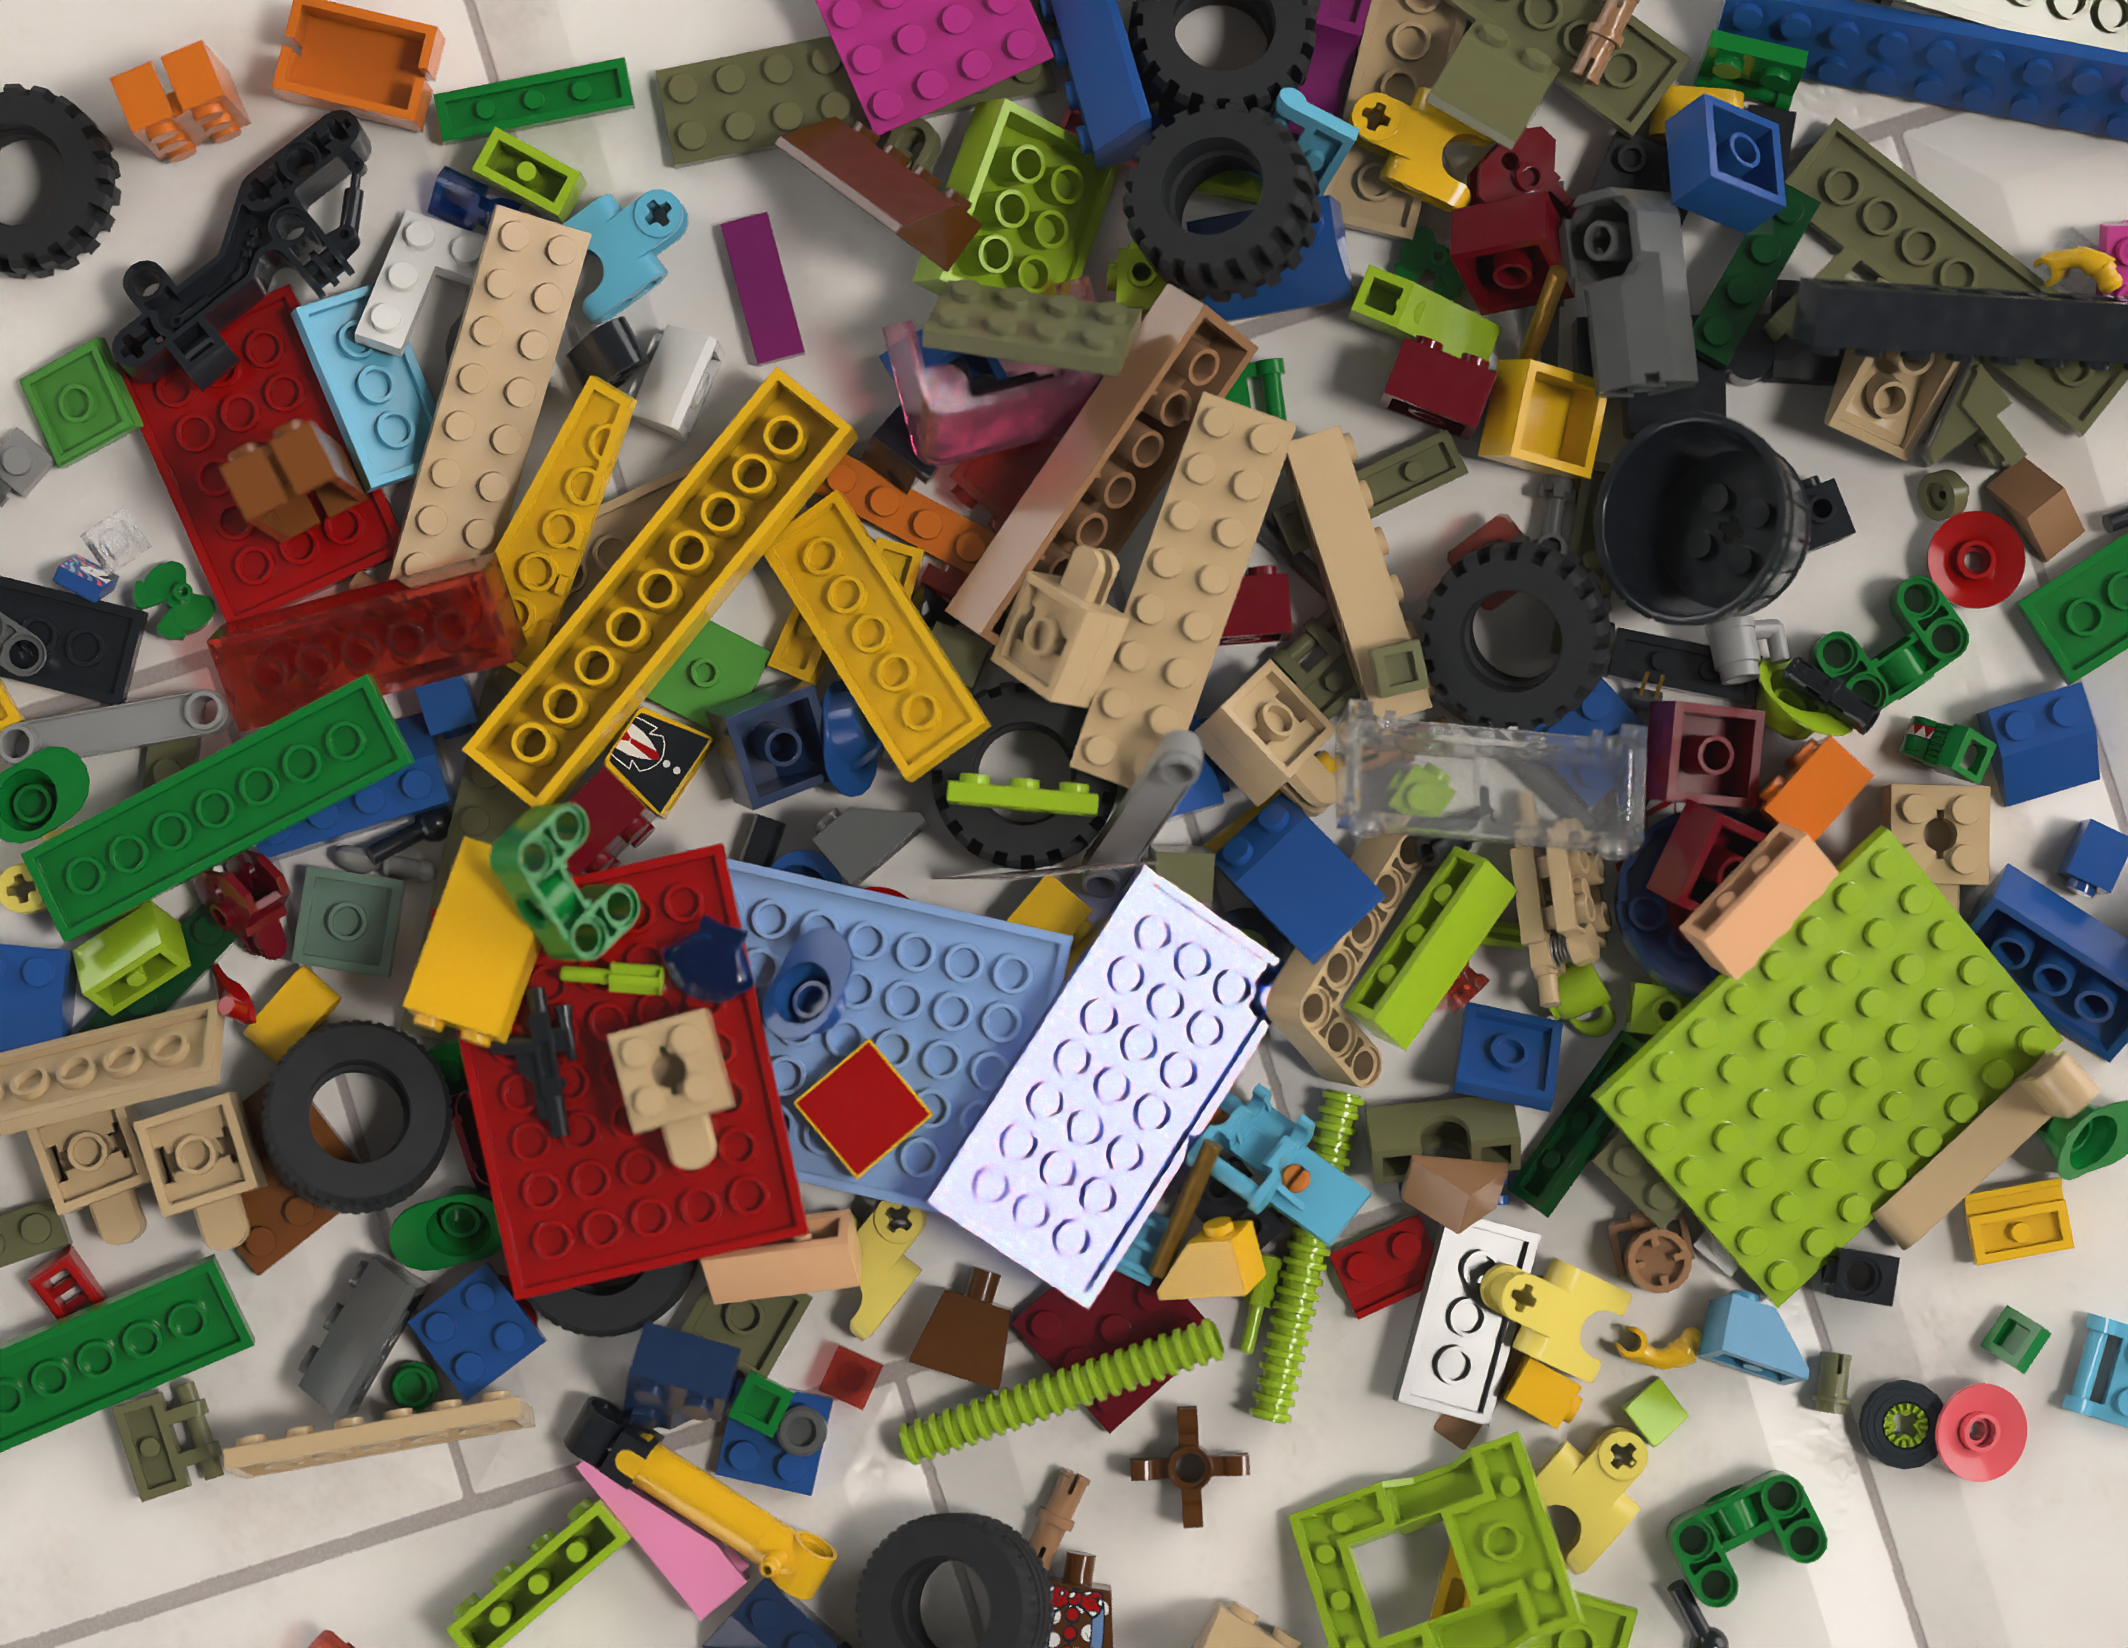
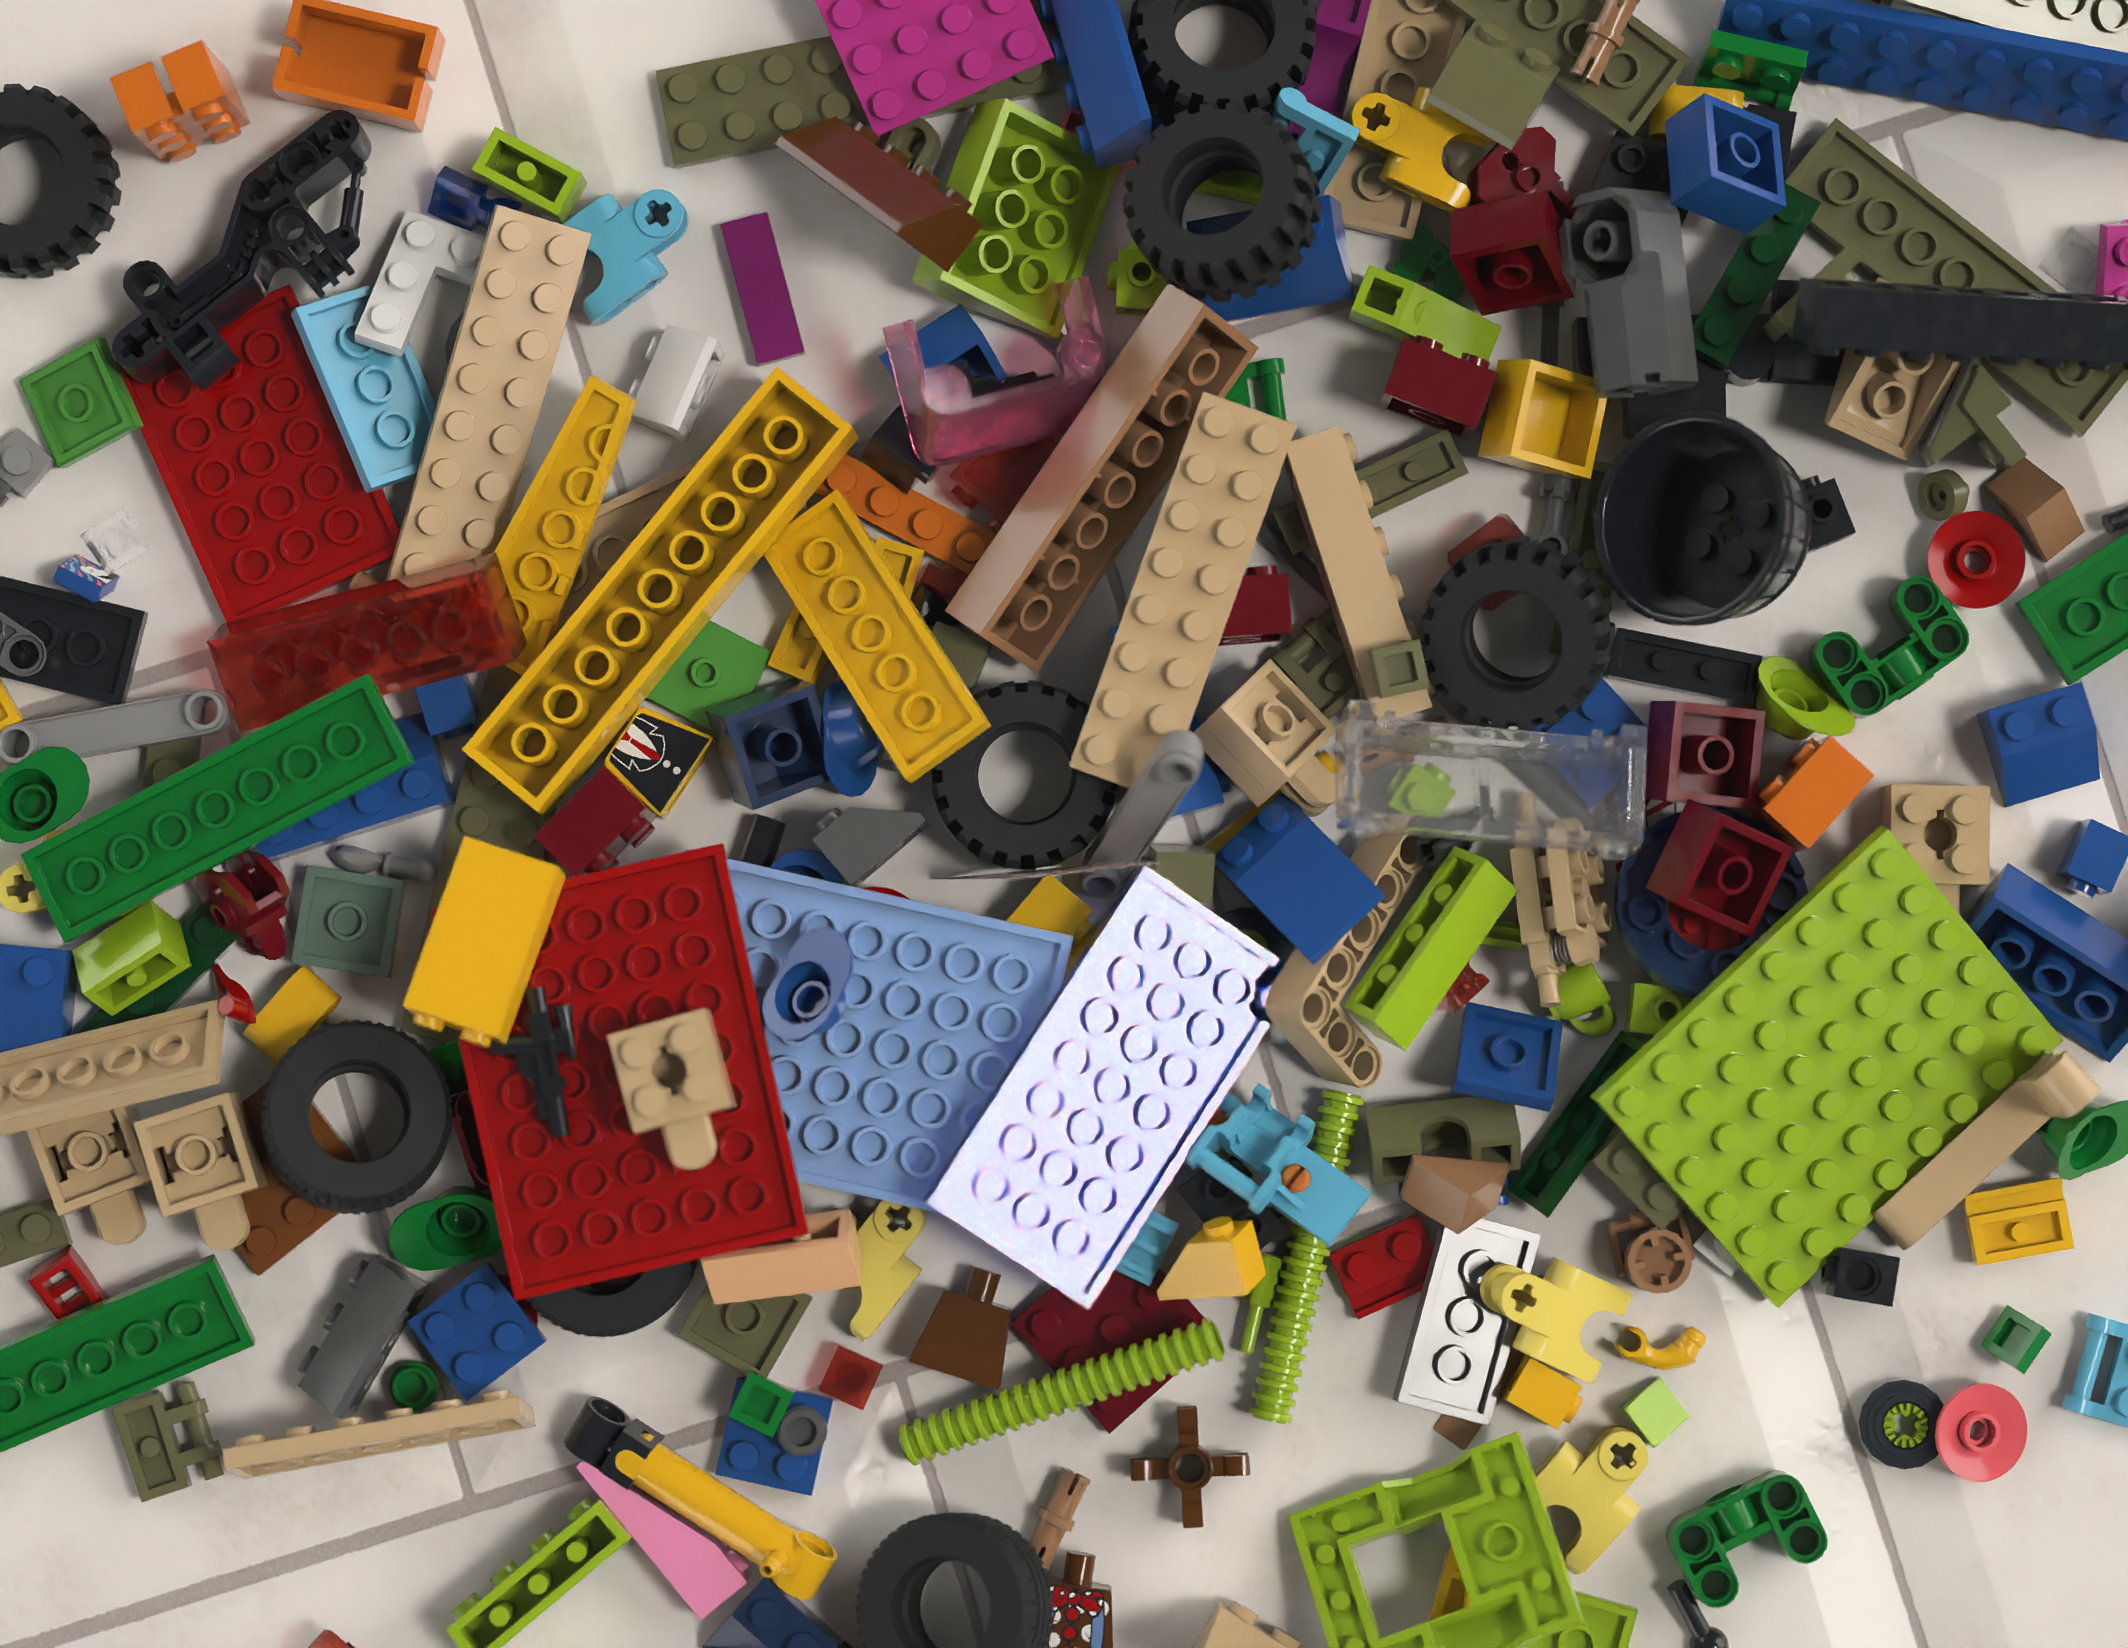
green piece [132,561,215,641] -> none
dark orange piece [219,420,370,543] -> none
black bar [366,807,452,865] -> none
green plate [433,57,635,145] -> none
green beam [489,803,640,961] -> none
lime axle [560,962,665,996] -> none
black beam [566,316,648,388] -> none
dark blue slope [623,1321,741,1430] -> none
clear blue animal [662,914,754,1004] -> none
red tile [793,1038,934,1179] -> none
olive plate [922,279,1142,377] -> none
lime plate [947,773,1099,818] -> none
tan brick [990,545,1130,708] -> none
pearl gold bar [1148,1139,1222,1279] -> none
pearl gold bar [1518,265,1568,361] -> none
dark grey piece [1630,671,1665,717] -> none
light nougat brick [1679,822,1839,981] -> none
dark azure slope [1698,1290,1810,1386] -> none
light grey piece [1705,616,1791,685] -> none
black pin [1781,655,1881,735] -> none
olive pin [1811,1352,1852,1415] -> none
green leg [1897,716,1997,785] -> none
yellow piece [2033,246,2123,295] -> none

